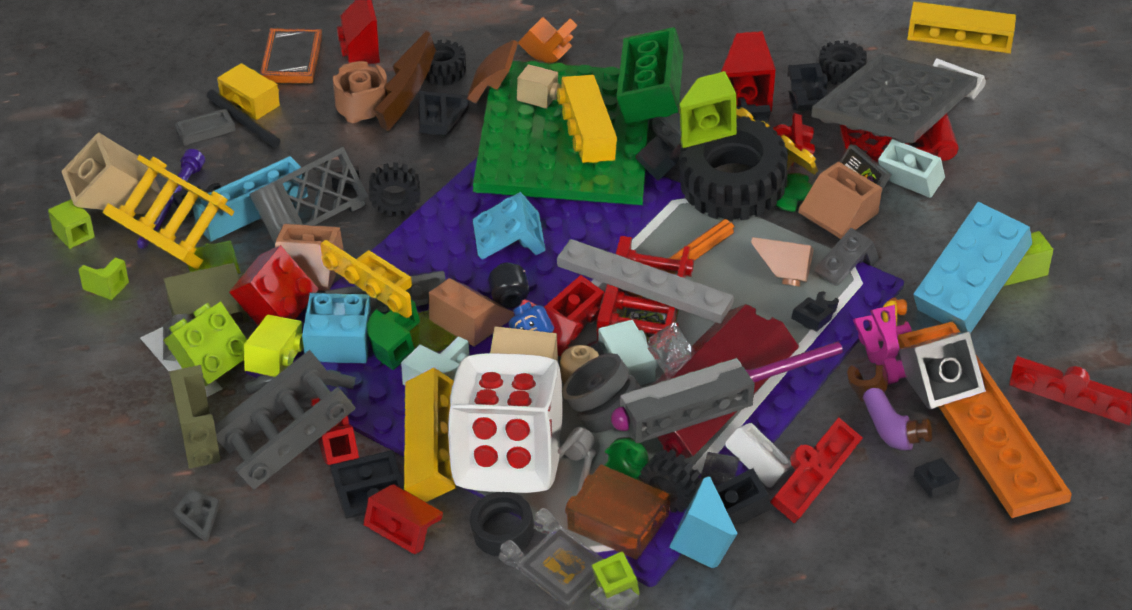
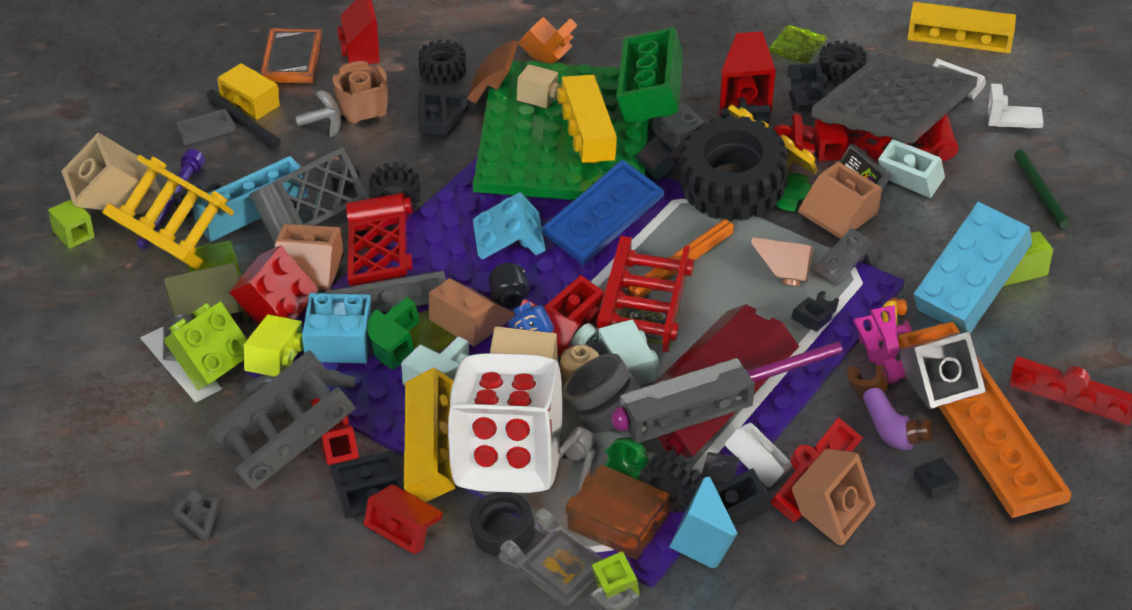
lime panel [79,257,129,300] -> none
olive panel [169,365,220,469] -> none
yellow bracket [320,240,412,318] -> none
reddish brown slope [374,31,436,131] -> none
light grey plate [557,239,734,324] -> none
clear brick [647,322,692,373] -> none
lime slope [679,71,737,148] -> none
none -> light grey plant [296,91,341,137]
none -> red piece [346,192,413,286]
none -> blue plate [542,159,664,266]
none -> light aqua tile [571,323,598,347]
none -> clear neon green piece [770,24,827,64]
none -> nougat slope [792,449,876,546]
none -> red brick [812,119,848,162]
none -> white bracket [987,84,1044,129]
none -> dark green bar [1014,150,1070,228]

